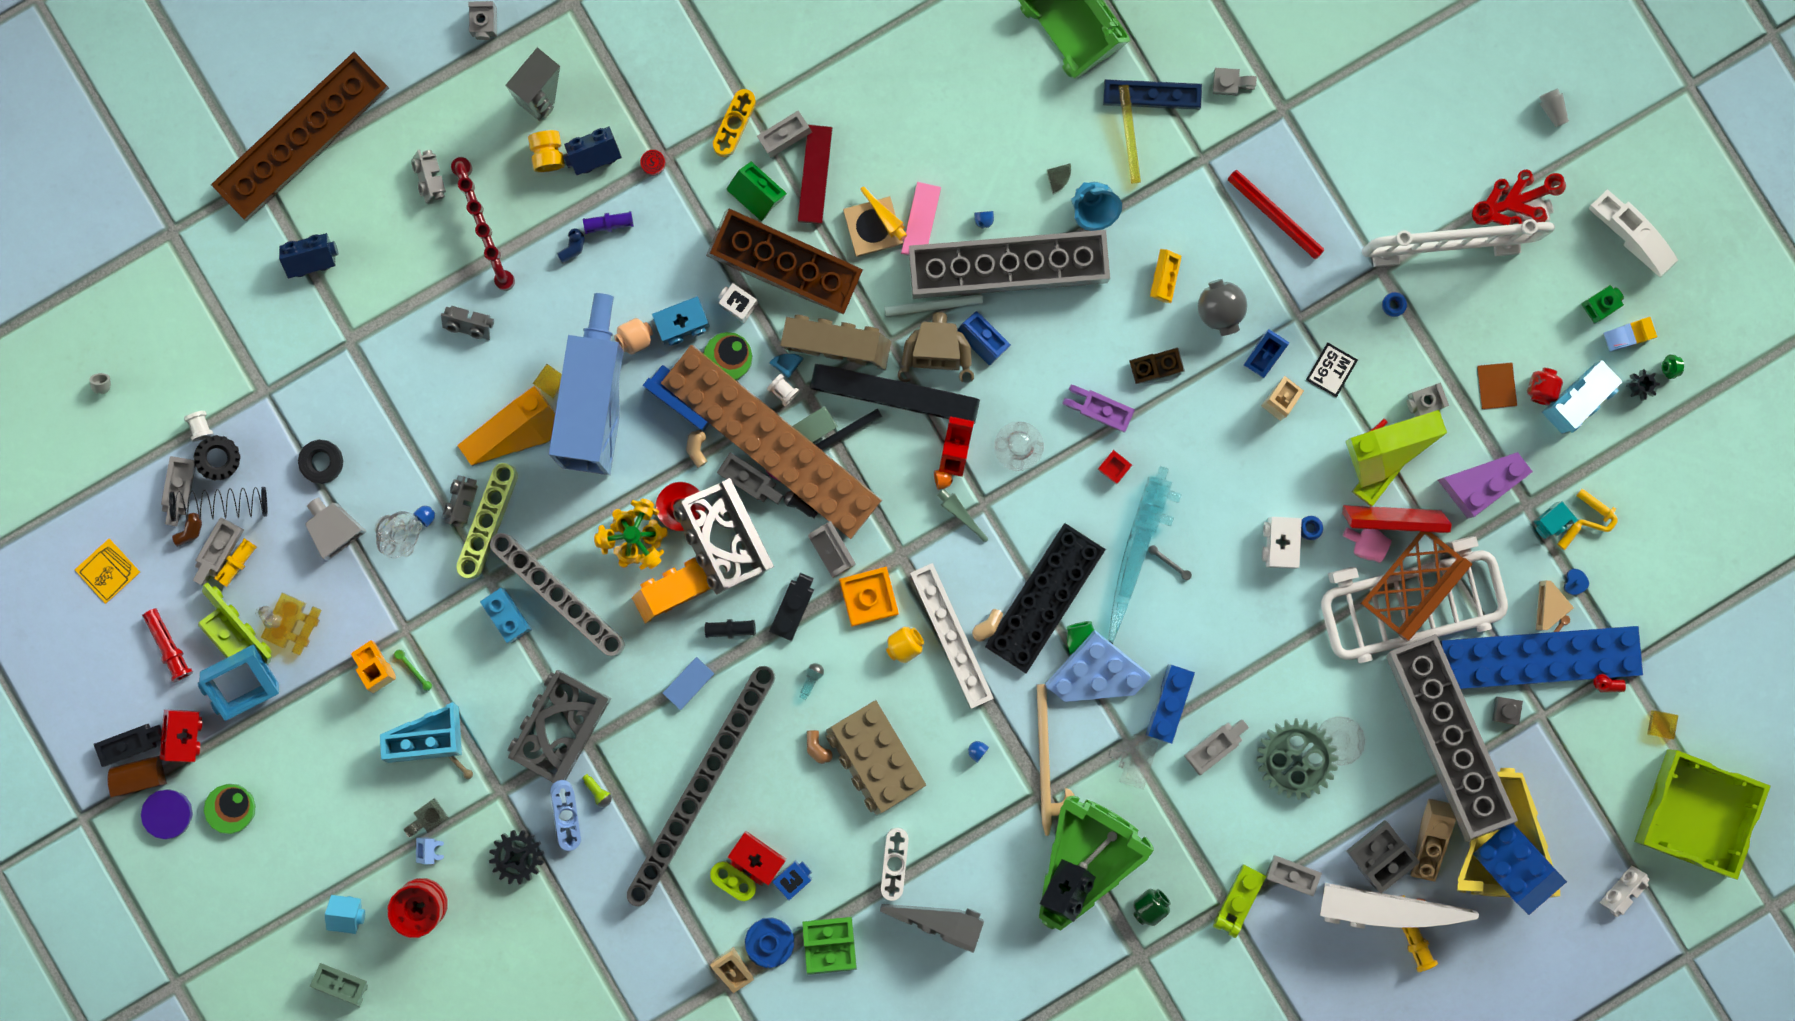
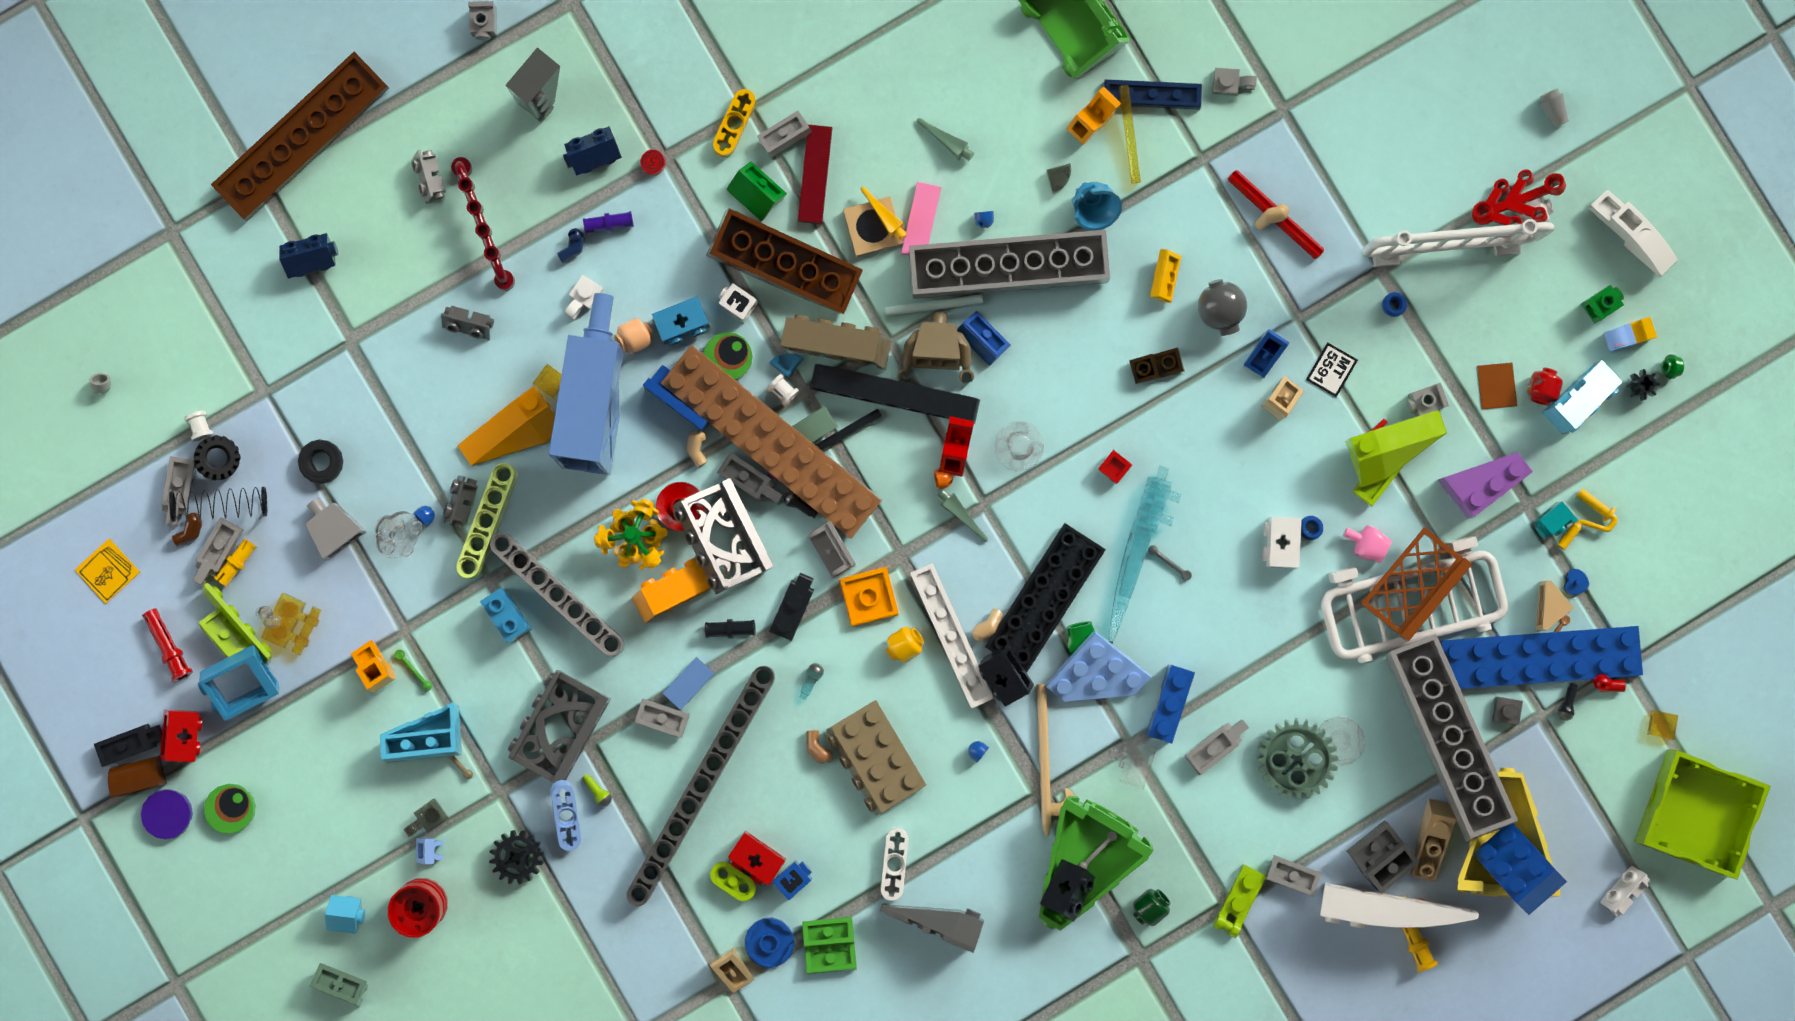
yellow wheel [528,130,565,172] -> none
medium lavender hinge [1062,384,1135,433] -> none
red tile [1342,505,1452,533] -> none
none -> white plate [565,275,604,320]
none -> light grey plate [635,699,690,738]
none -> sand green piece [917,118,974,161]
none -> black brick [978,644,1034,707]
none -> light orange brick [1066,87,1121,145]
none -> tan arm [1255,204,1289,230]
none -> black piece [1557,683,1577,721]

